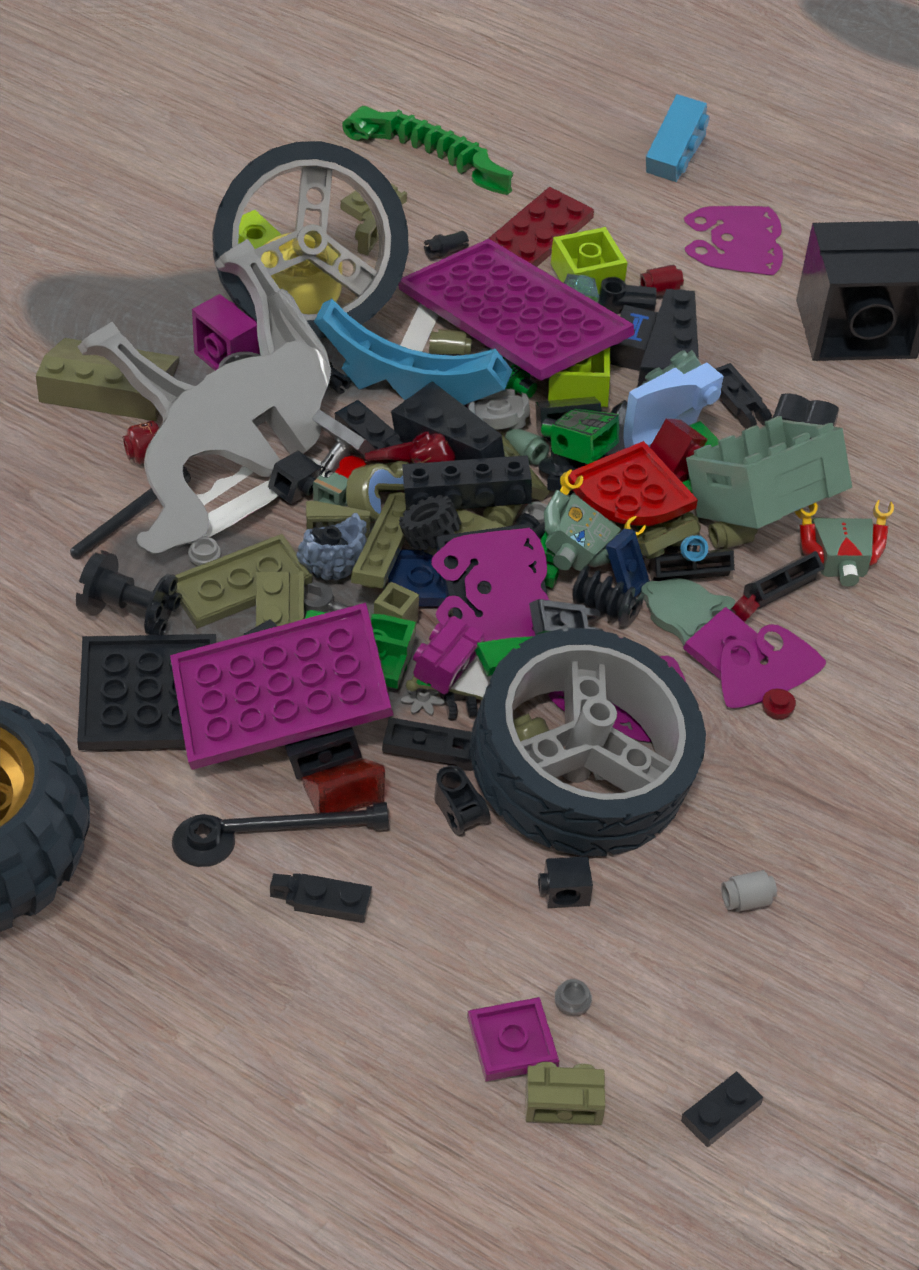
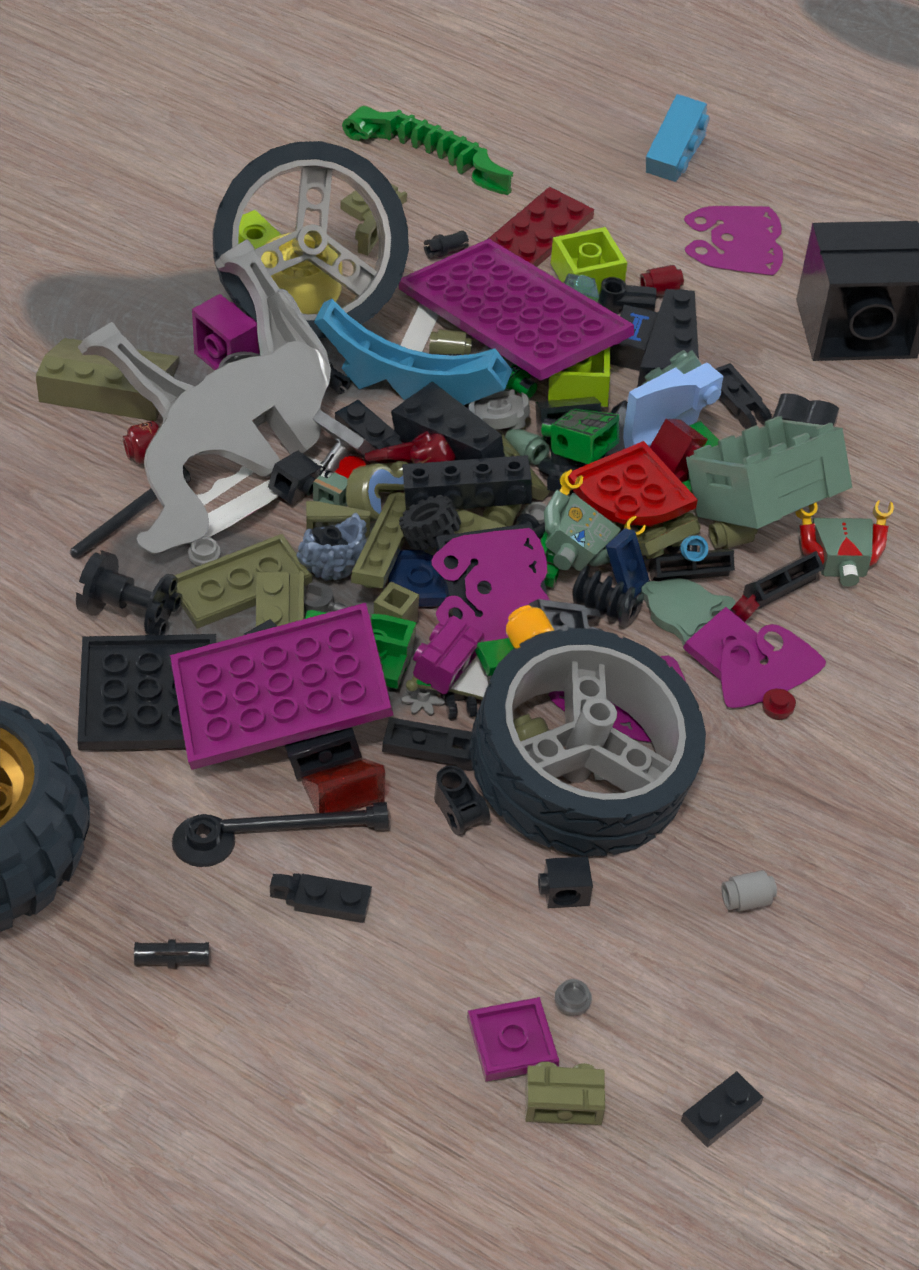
none -> black pin [134,939,210,969]
none -> light orange head [505,605,554,649]

